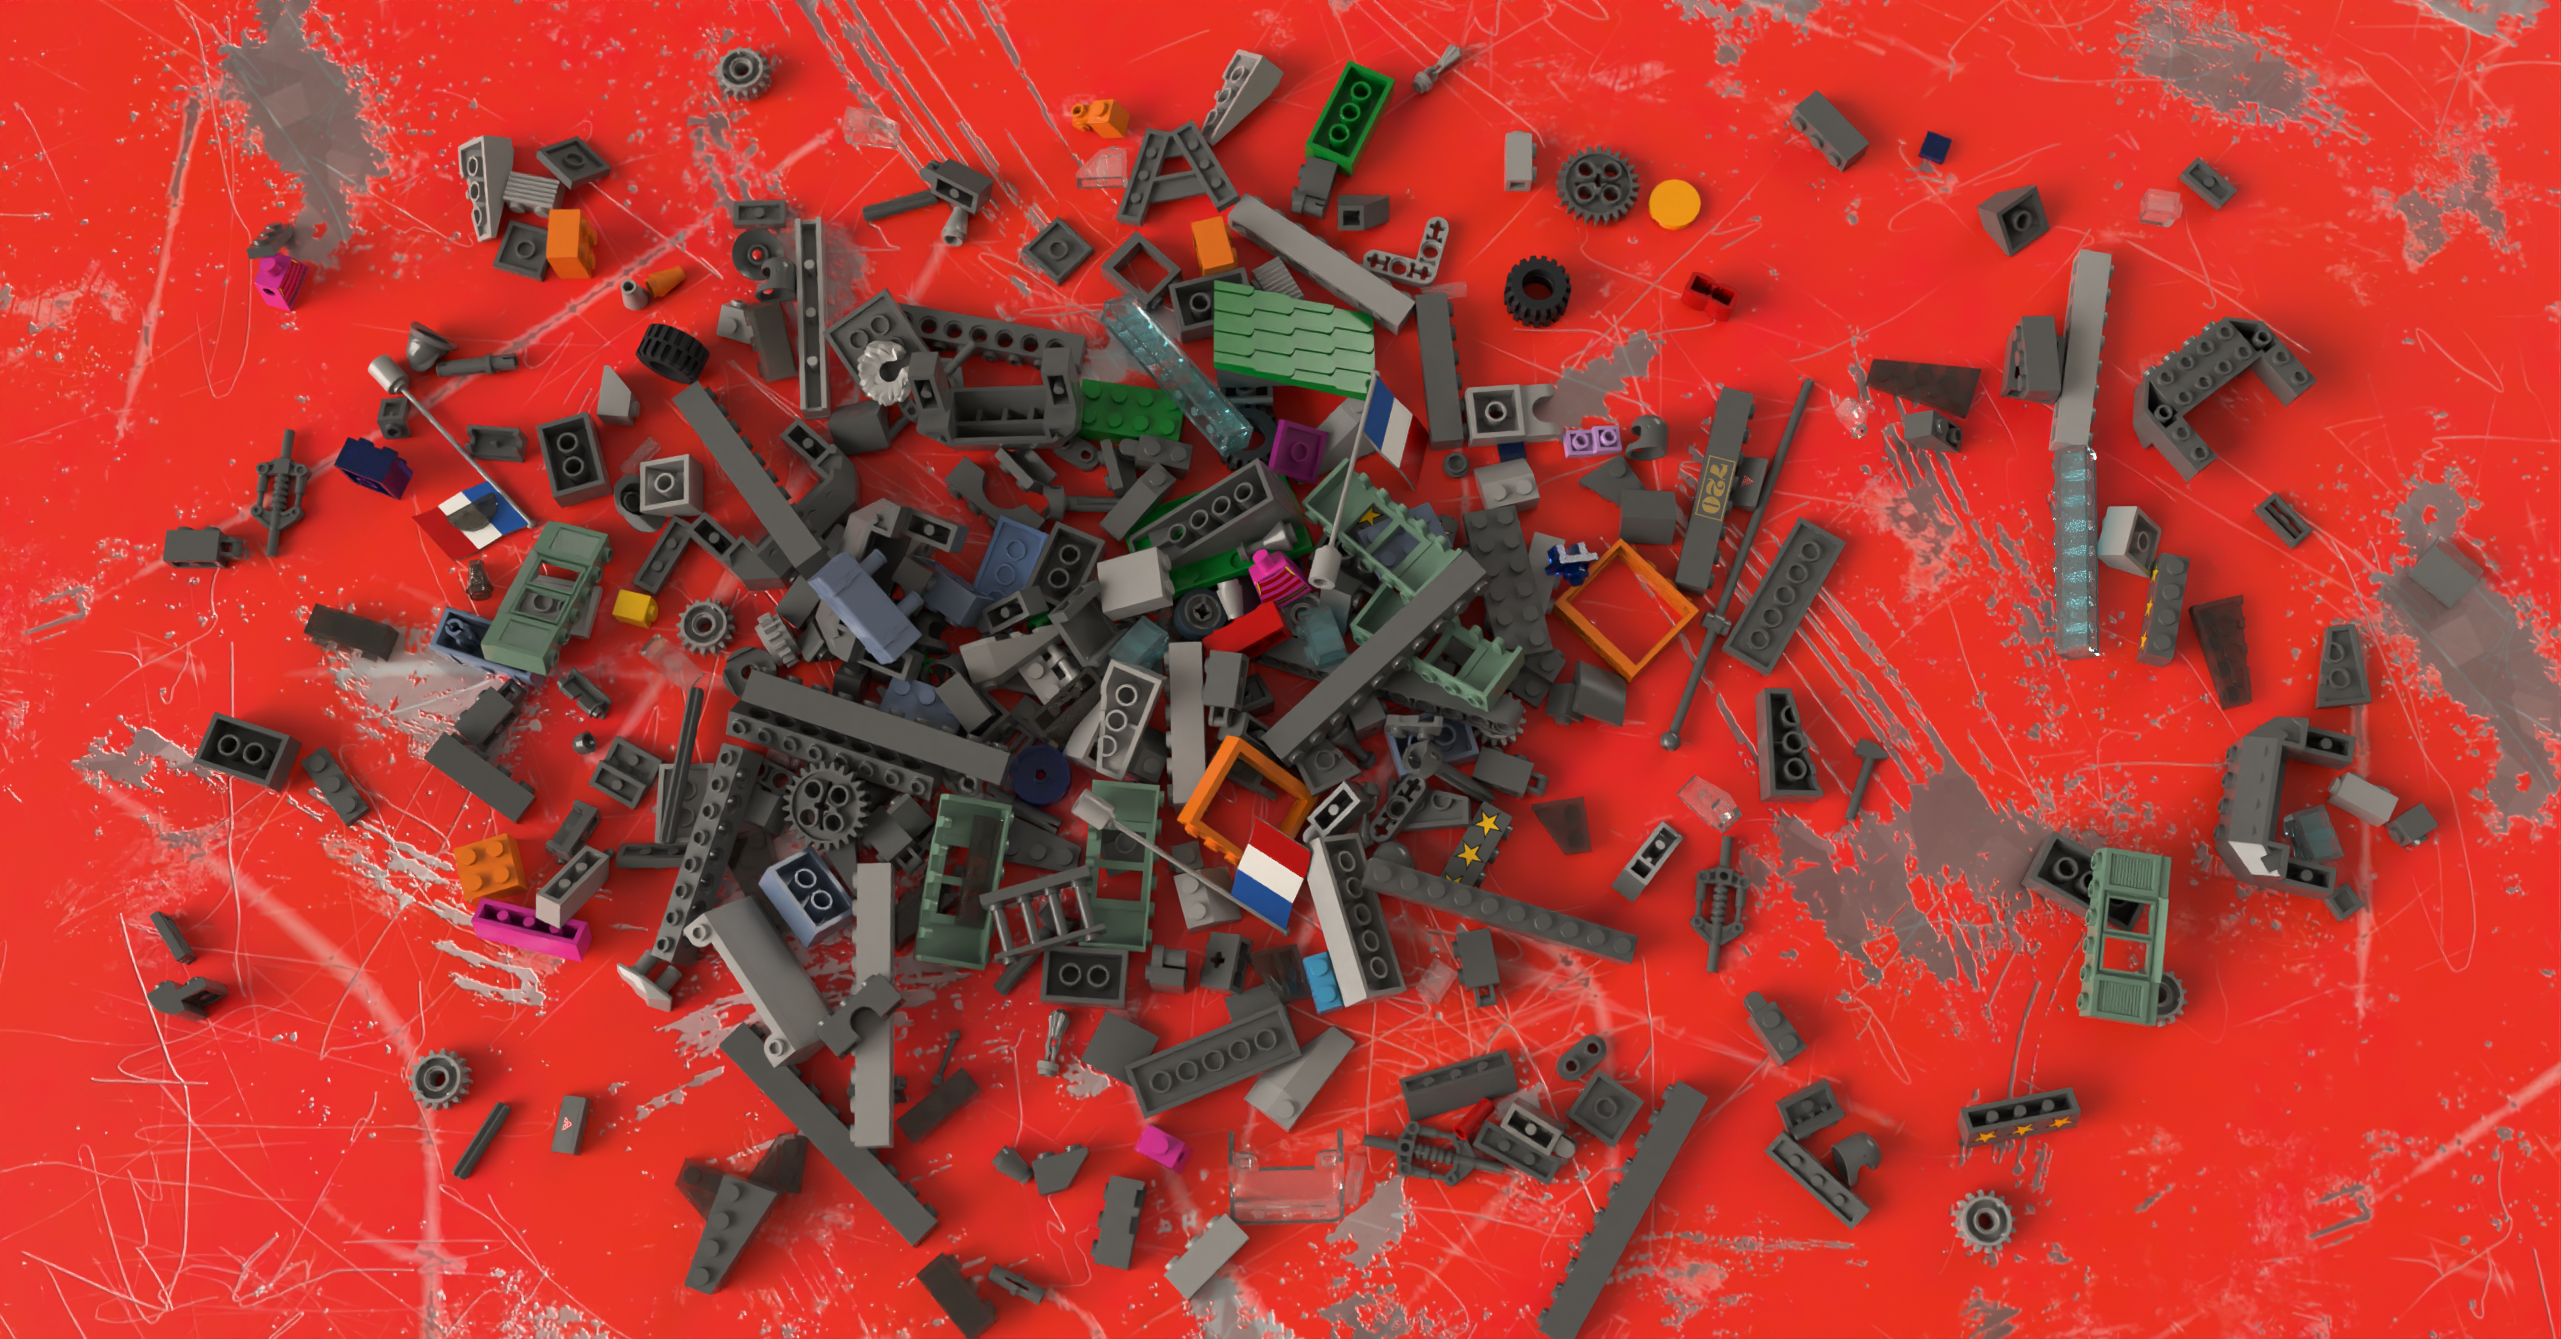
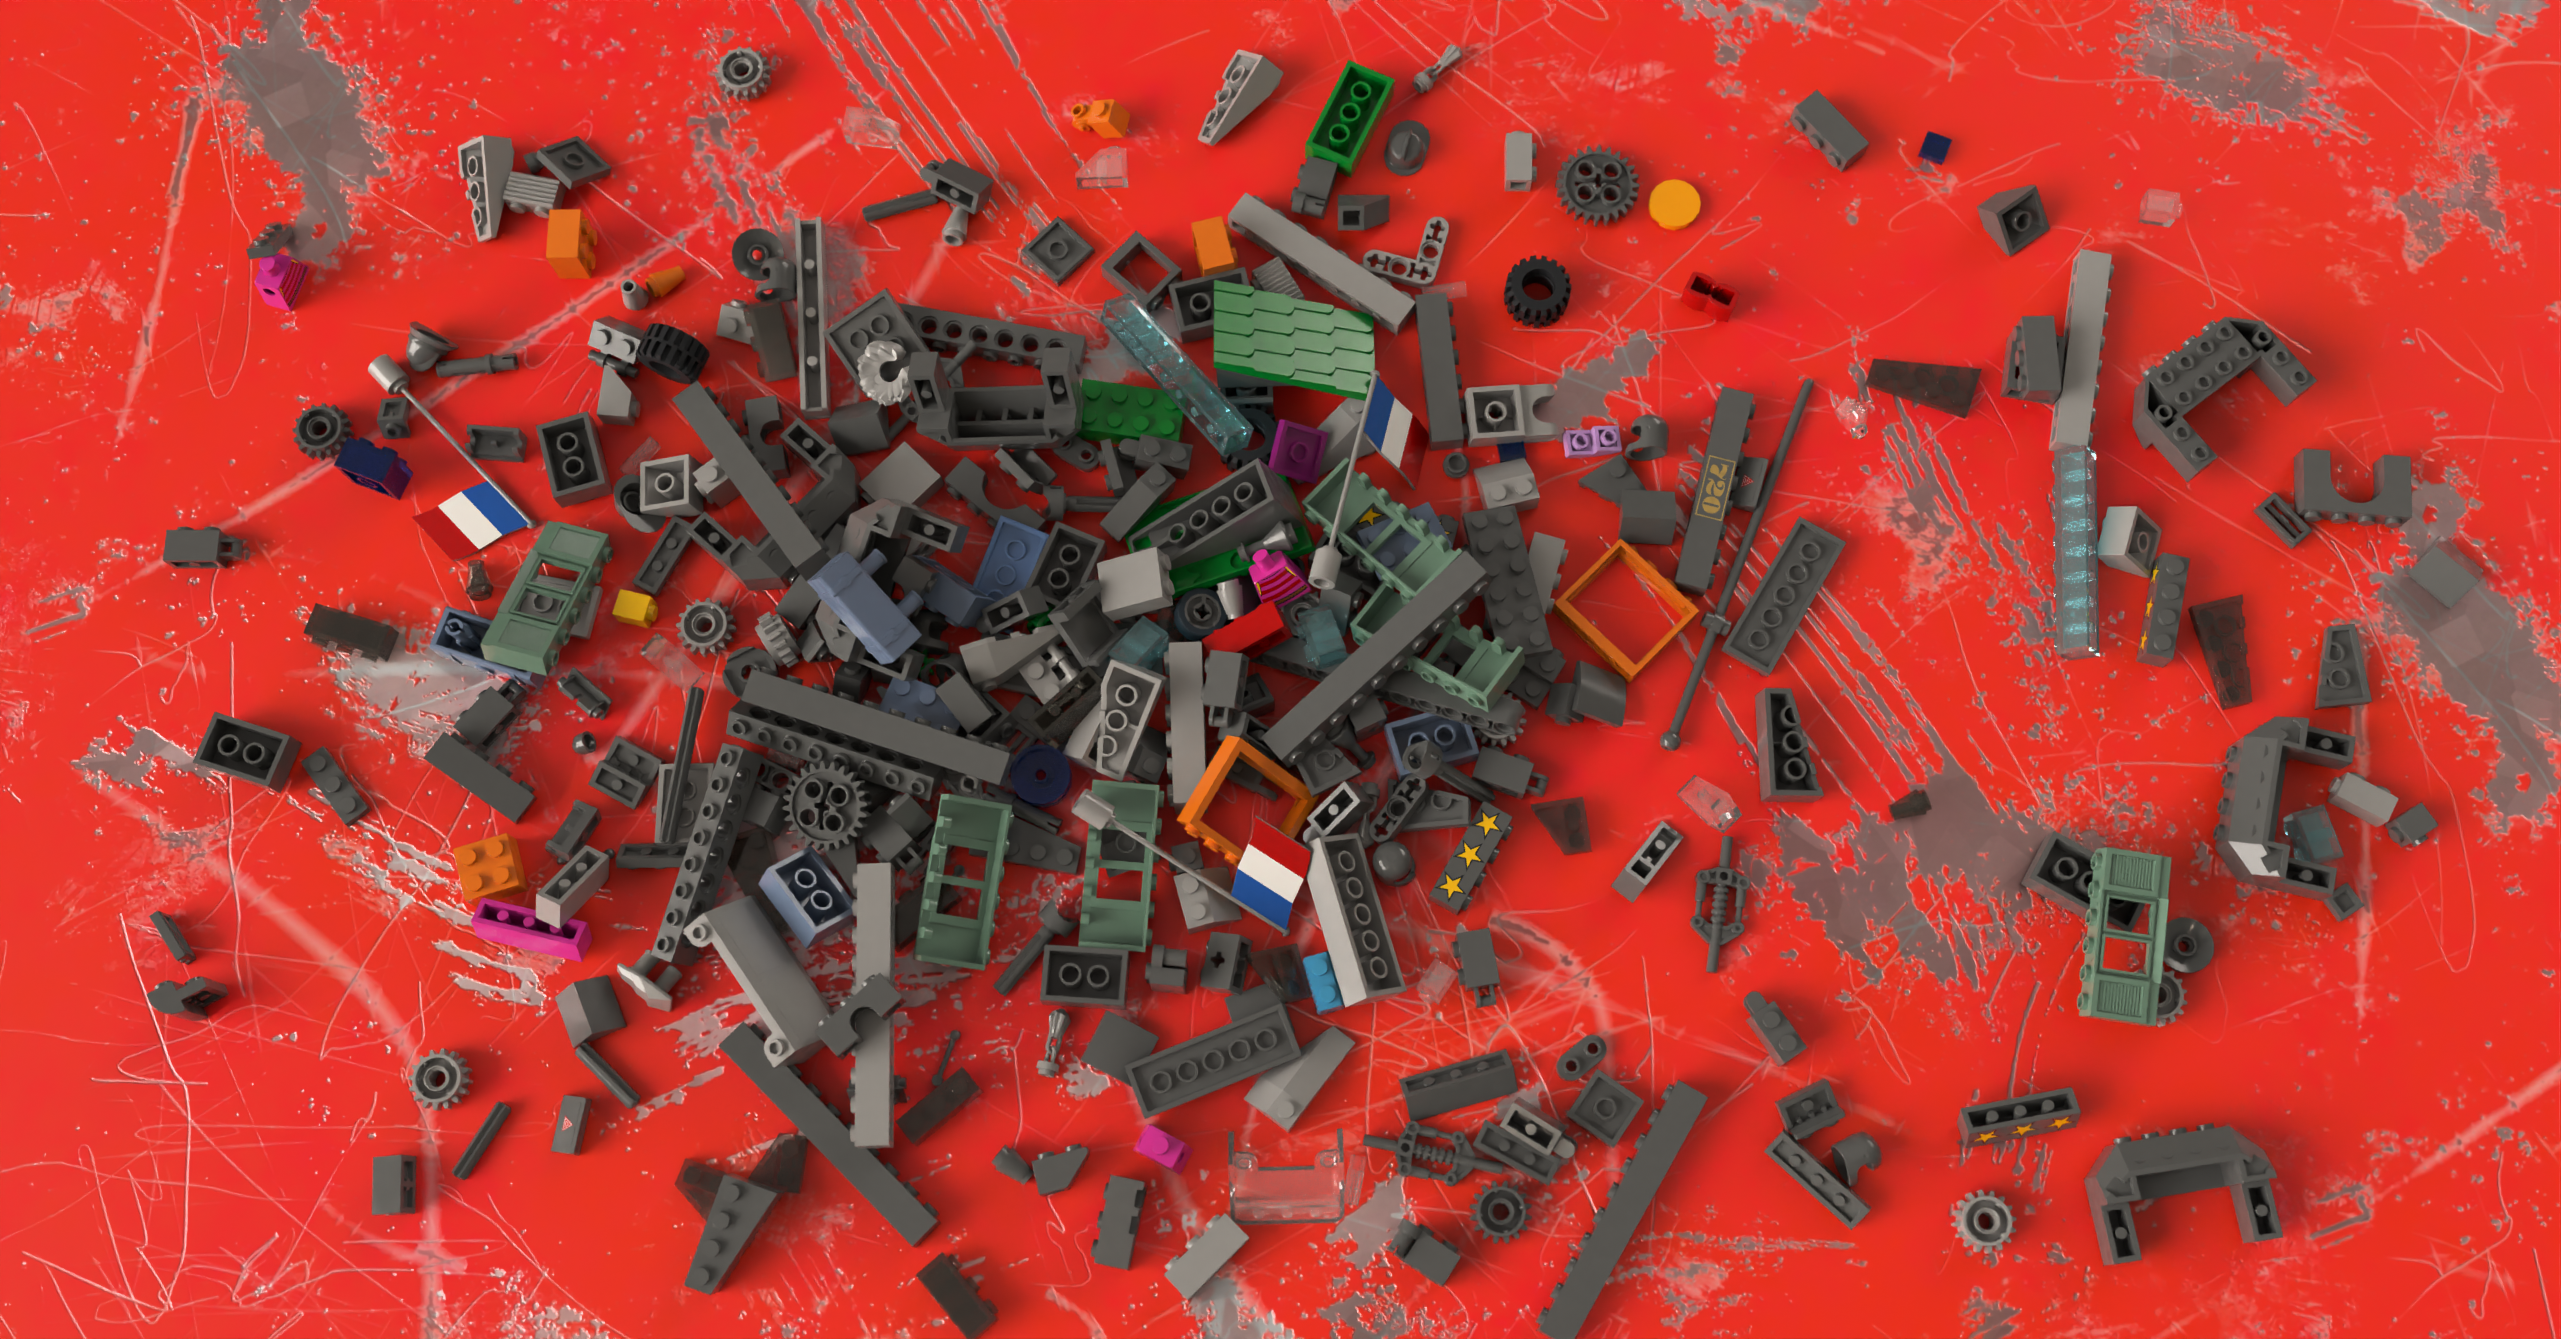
dark grey bar [250,429,312,558] -> none
clear smoke tile [445,492,498,532] -> none
dark grey tile [492,220,550,282] -> none
dark grey plate [733,200,787,229] -> none
clear smoke tile [954,815,1004,929] -> none
dark grey fence [979,865,1107,966] -> none
dark grey pin [987,1264,1047,1306] -> none
dark grey plate [1116,119,1241,227] -> none
dark grey brick [1360,857,1638,965] -> none
dark grey wing [1385,715,1443,742] -> none
red hinge [1453,1098,1495,1140] -> none
clear blue hips [1544,542,1599,587] -> none
dark grey piece [1844,738,1889,821] -> none
dark grey slope [1904,410,1963,454] -> none
dark grey plate [2178,157,2237,211] -> none
none -> dark grey gear [292,403,354,461]
none -> dark grey hinge [372,1155,416,1216]
none -> dark grey hinge [523,152,544,174]
none -> dark grey slope [555,975,627,1049]
none -> dark grey axle [575,1042,641,1109]
none -> dark grey brick [588,316,646,379]
none -> light grey brick [692,458,741,509]
none -> dark grey arch [742,395,791,479]
none -> light grey brick [858,441,944,508]
none -> dark grey piece [1384,120,1430,176]
none -> dark grey hinge [1386,1218,1461,1287]
none -> dark grey gear [1469,1181,1532,1244]
none -> clear smoke cone [1888,789,1932,821]
none -> dark grey wedge [2084,1123,2283,1266]
none -> dark grey dish [2163,918,2214,973]
none -> dark grey arch [2294,448,2412,528]

